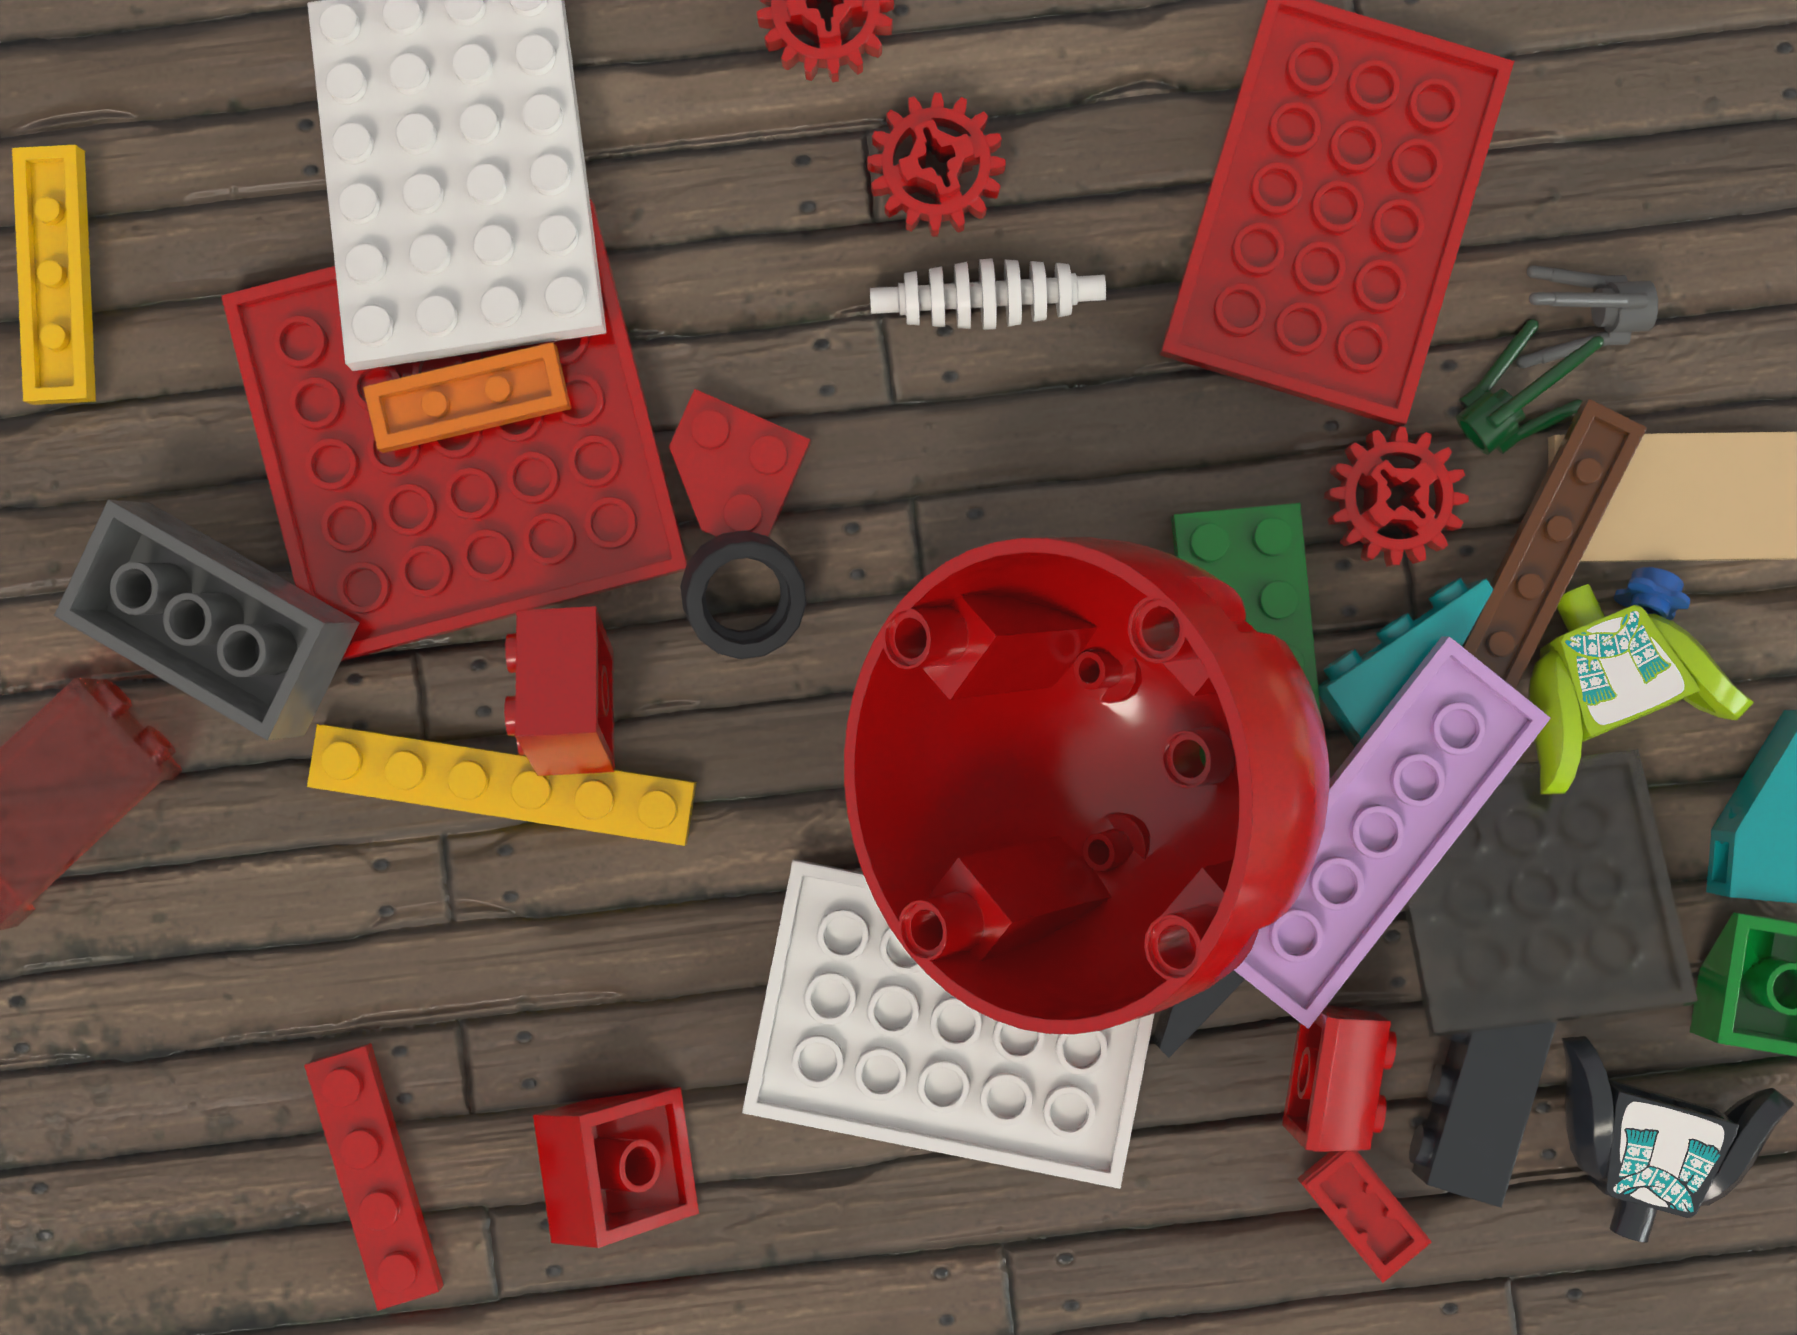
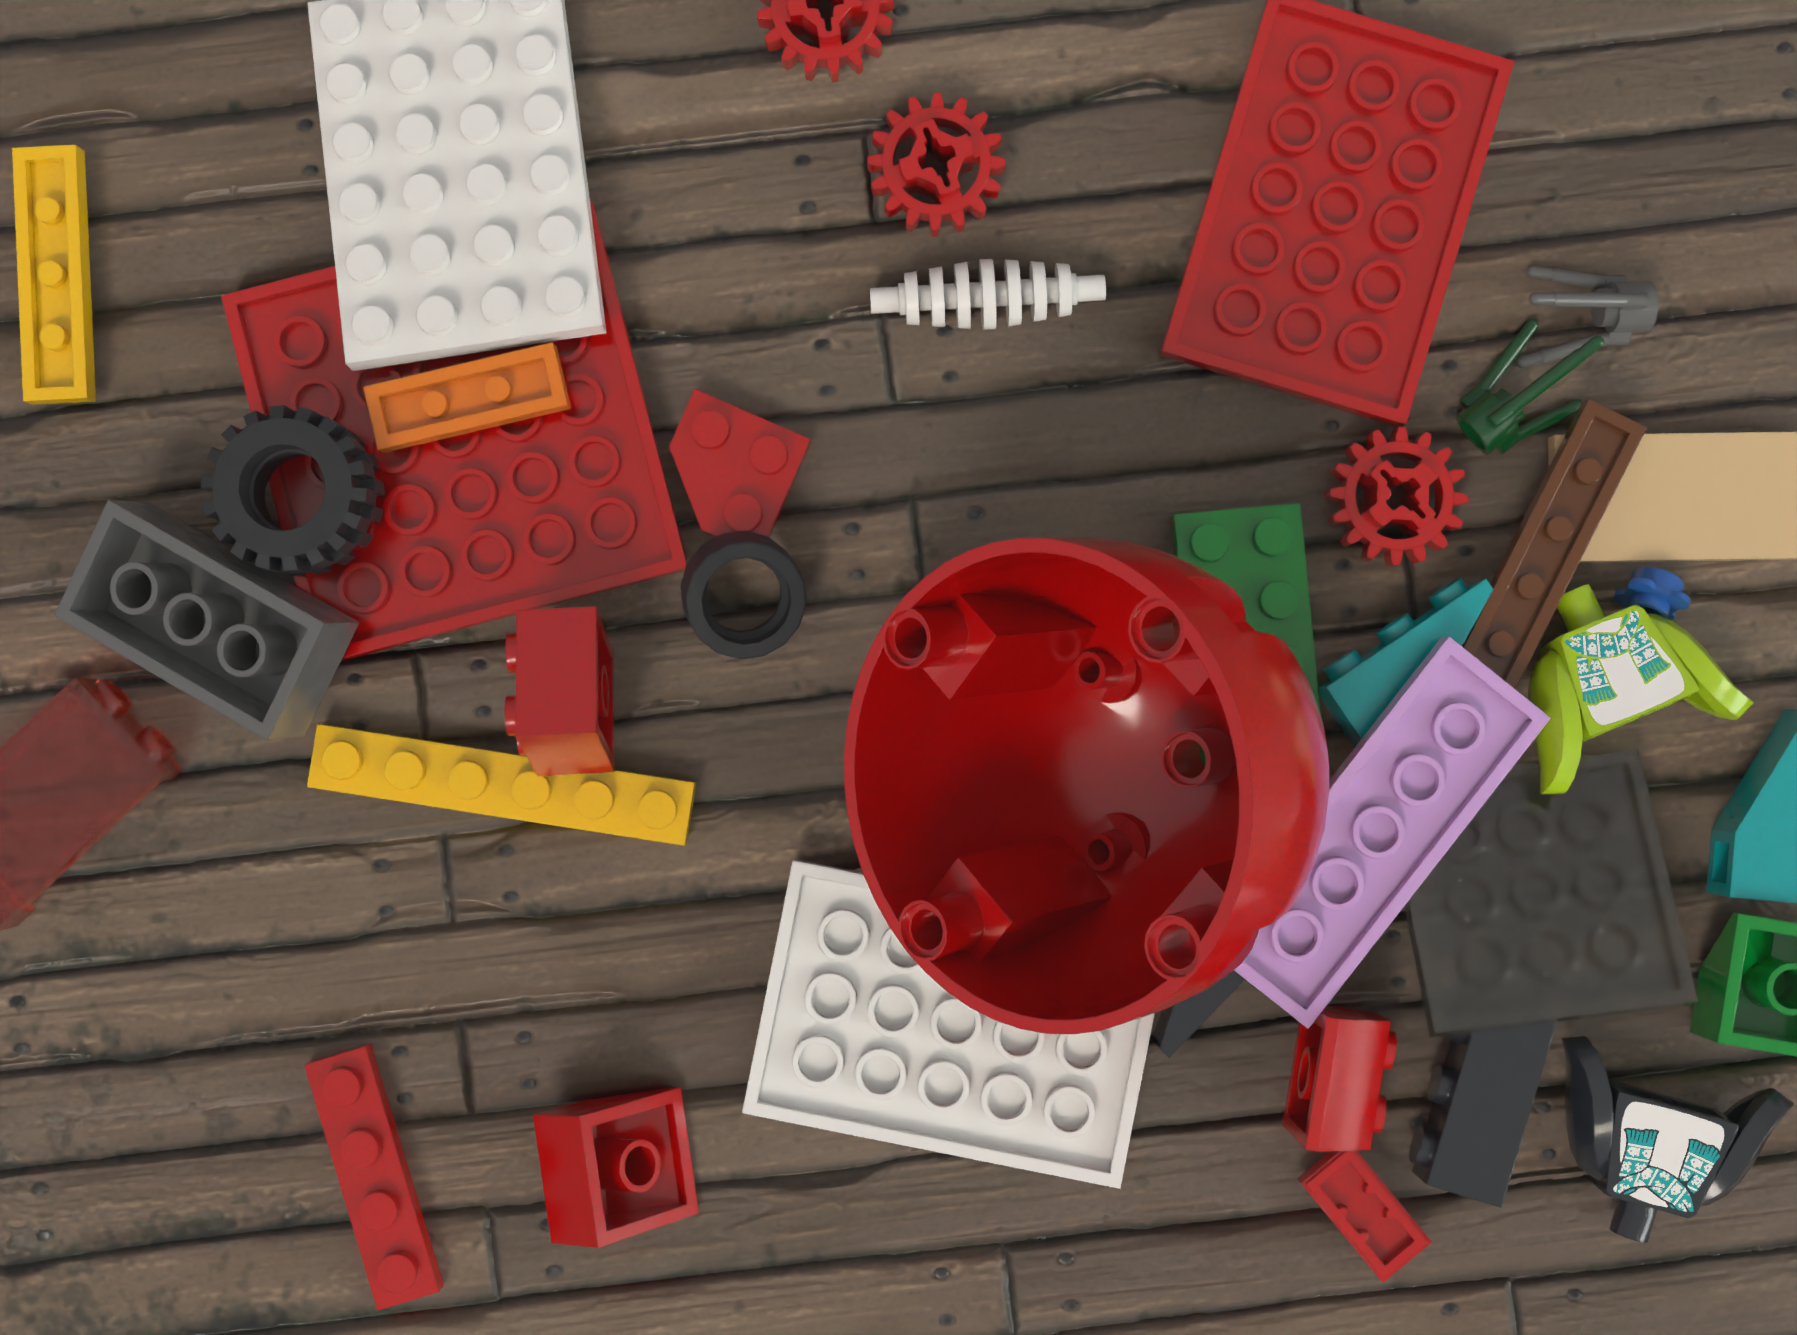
none -> black tyre [201,405,385,576]

